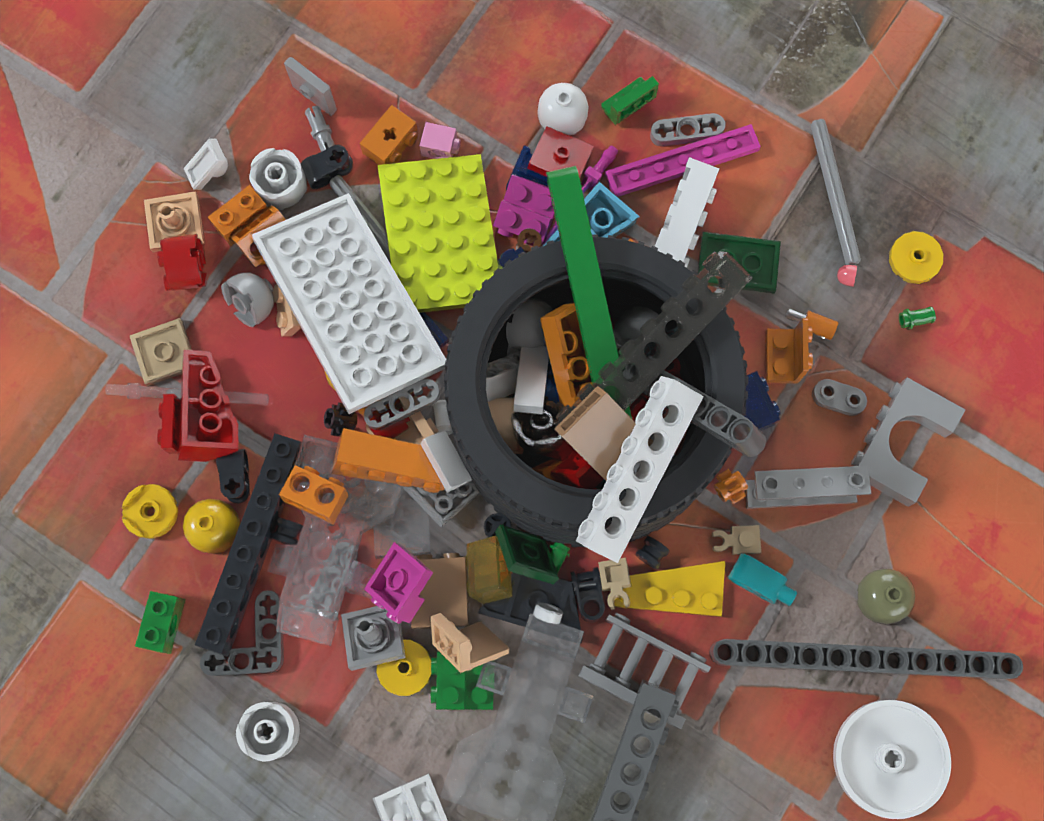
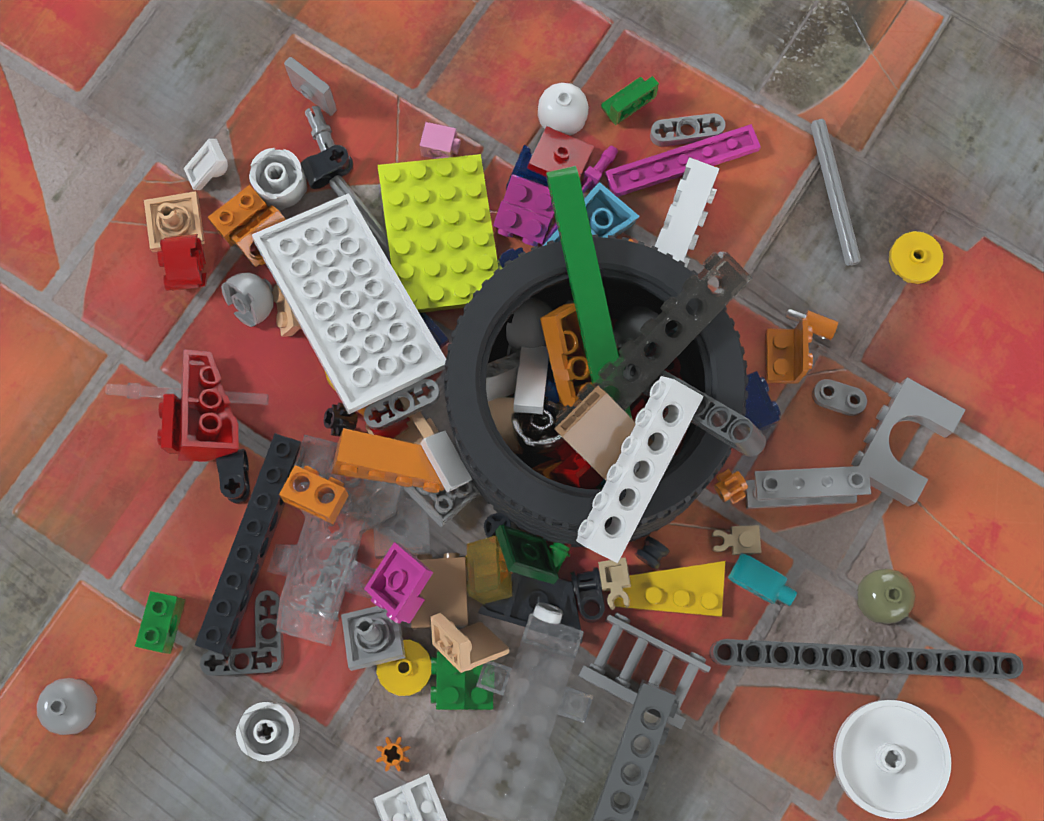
yellow plate [122,484,178,539] -> none
tan tile [130,318,192,386] -> none
yellow cylinder [183,499,240,554] -> none
black wheel [271,517,304,547] -> none
orange brick [360,105,418,165] -> none
white pin [433,400,453,435] -> none
reddish brown bush [516,228,542,254] -> none
dark green tile [697,232,781,294] -> none
coral hinge [837,265,857,287] -> none
green pin [898,306,936,330] -> none
none -> light grey cylinder [36,678,97,735]
none -> orange gear [376,737,411,772]

